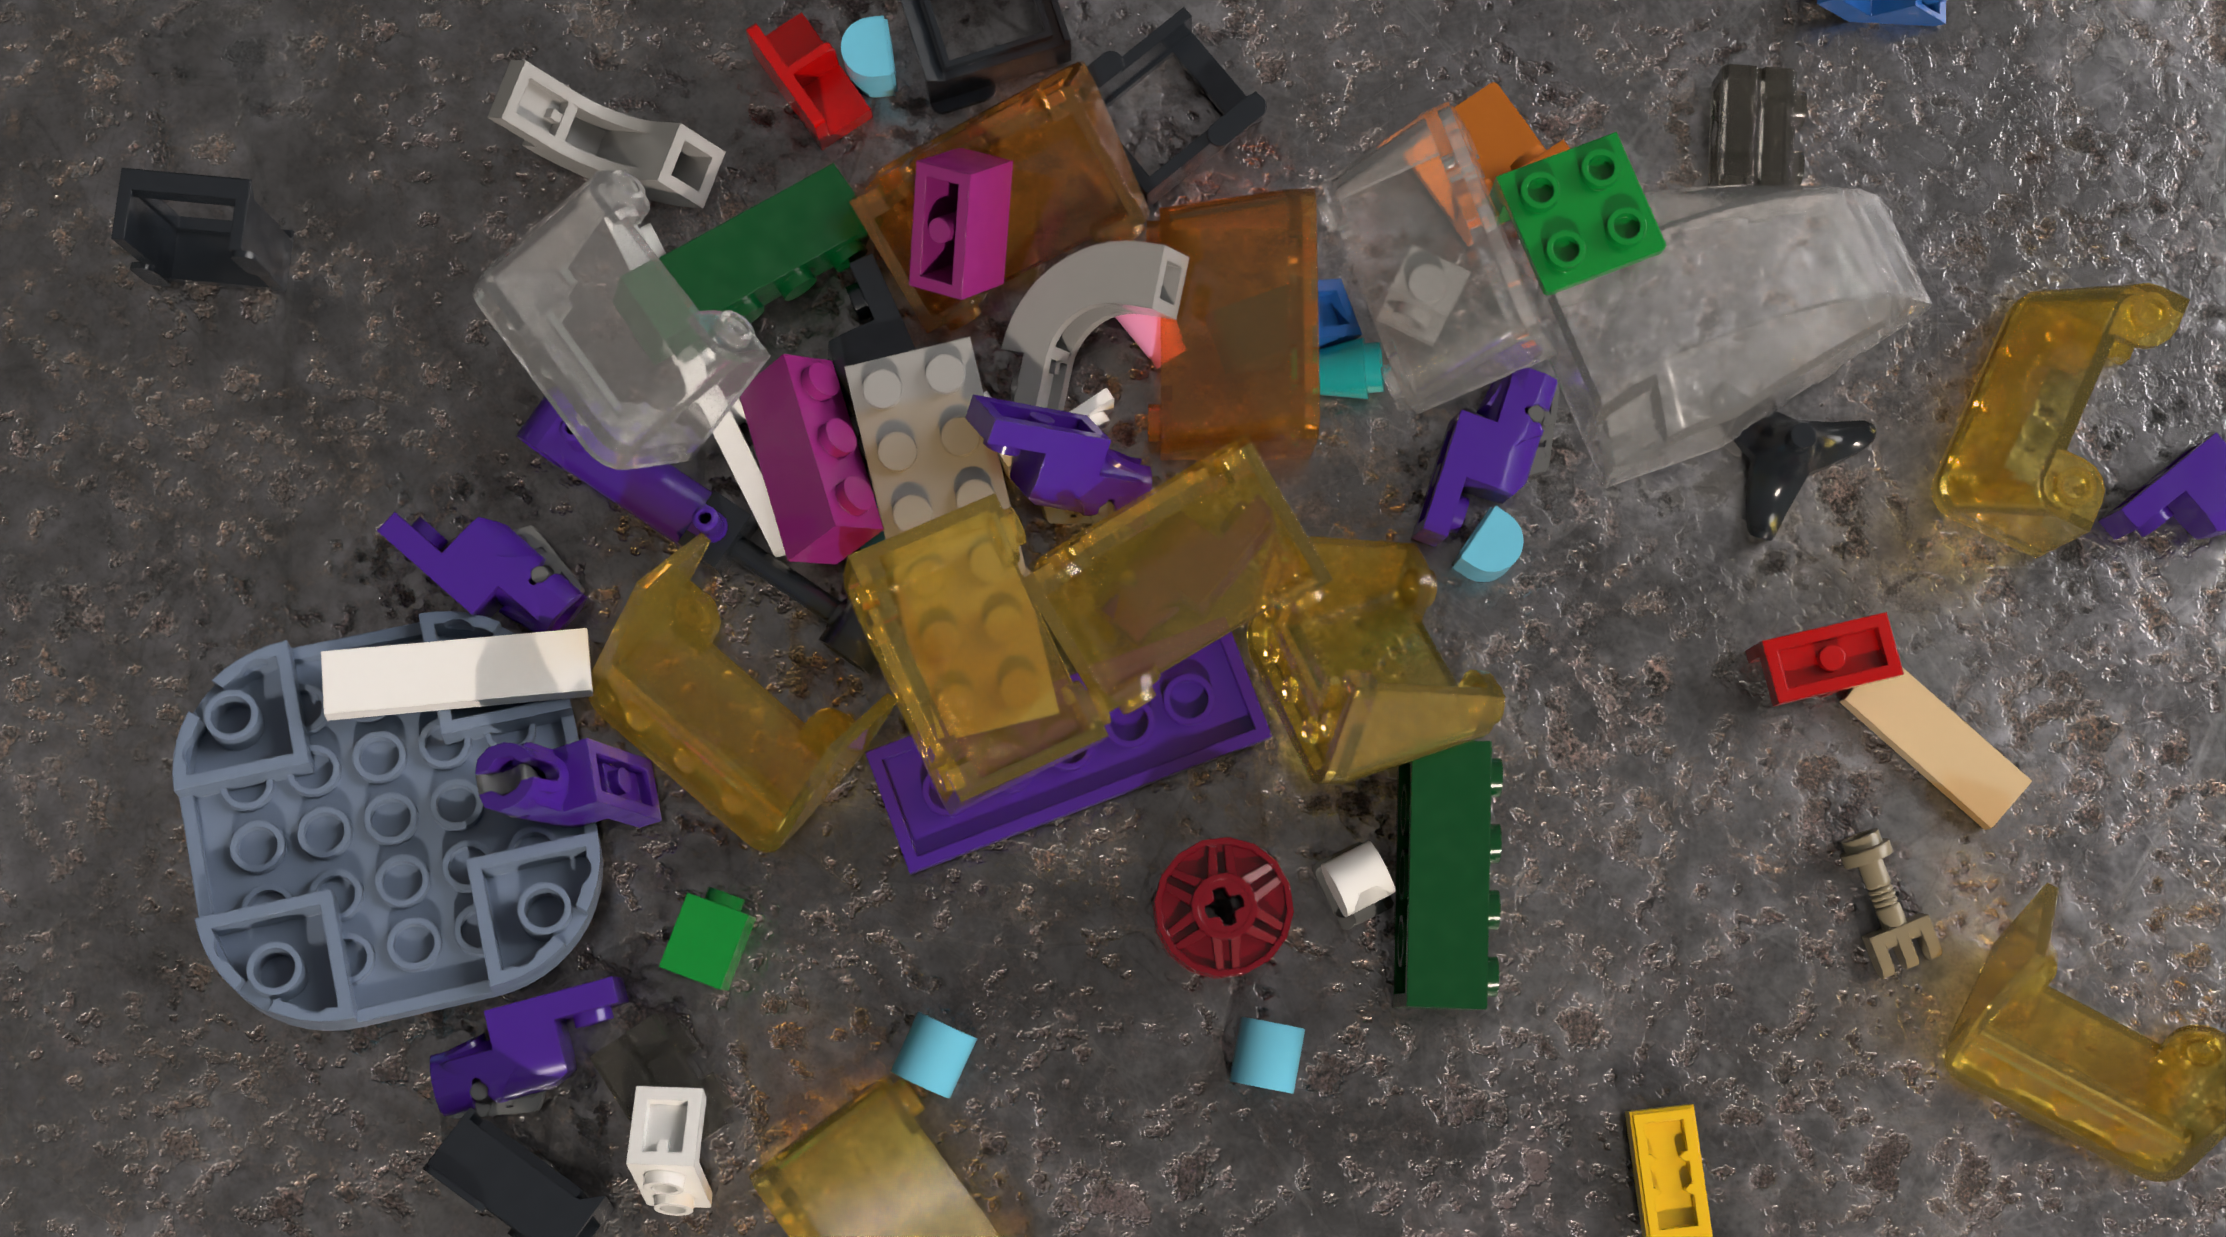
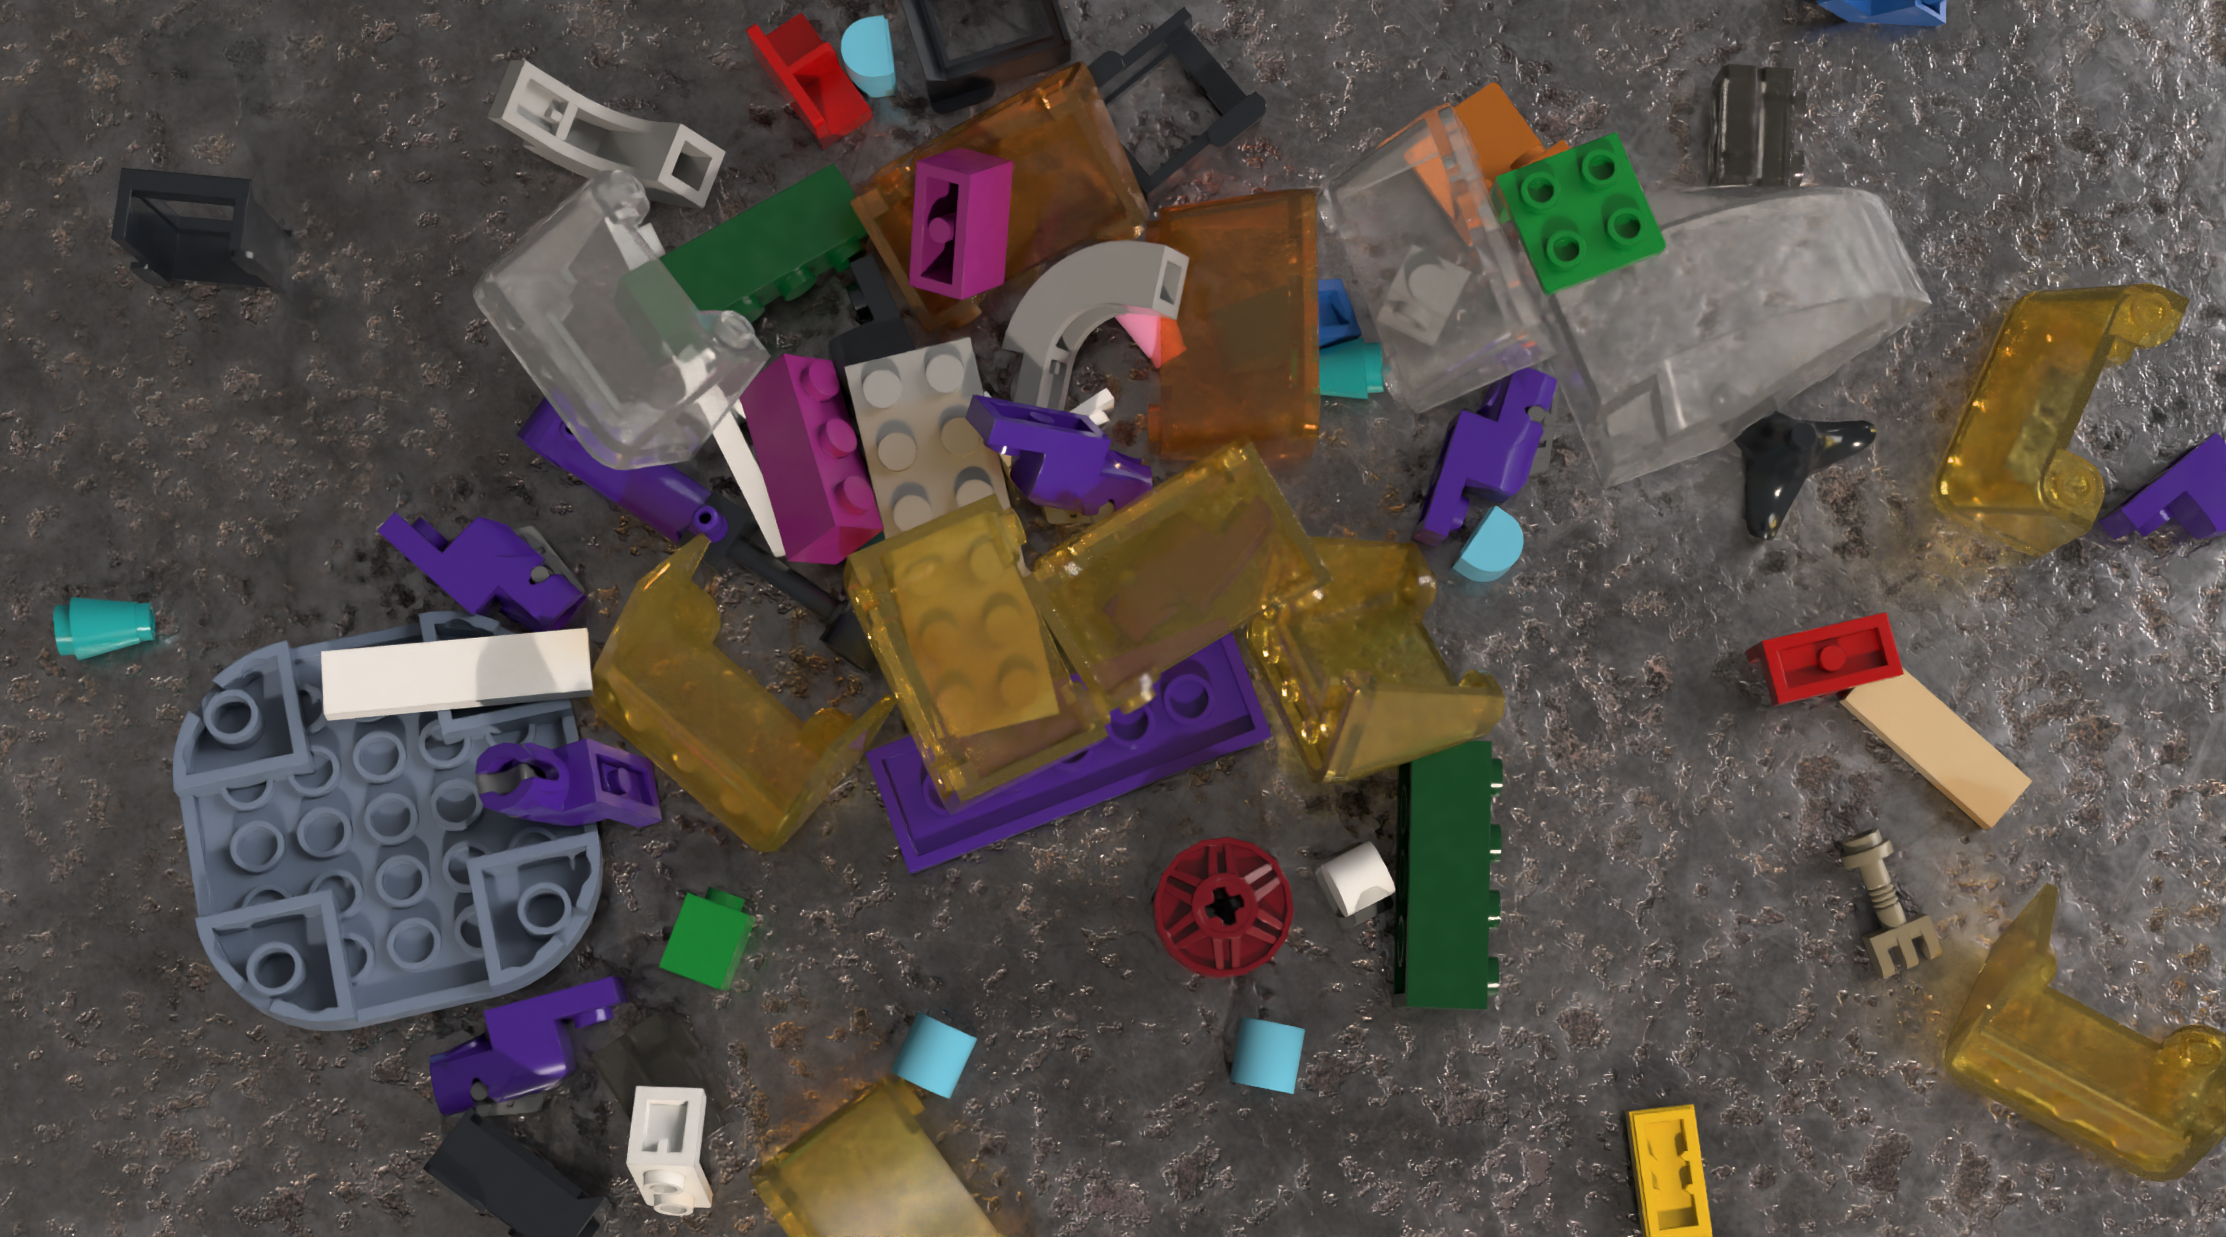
none -> teal cone [53,597,156,661]

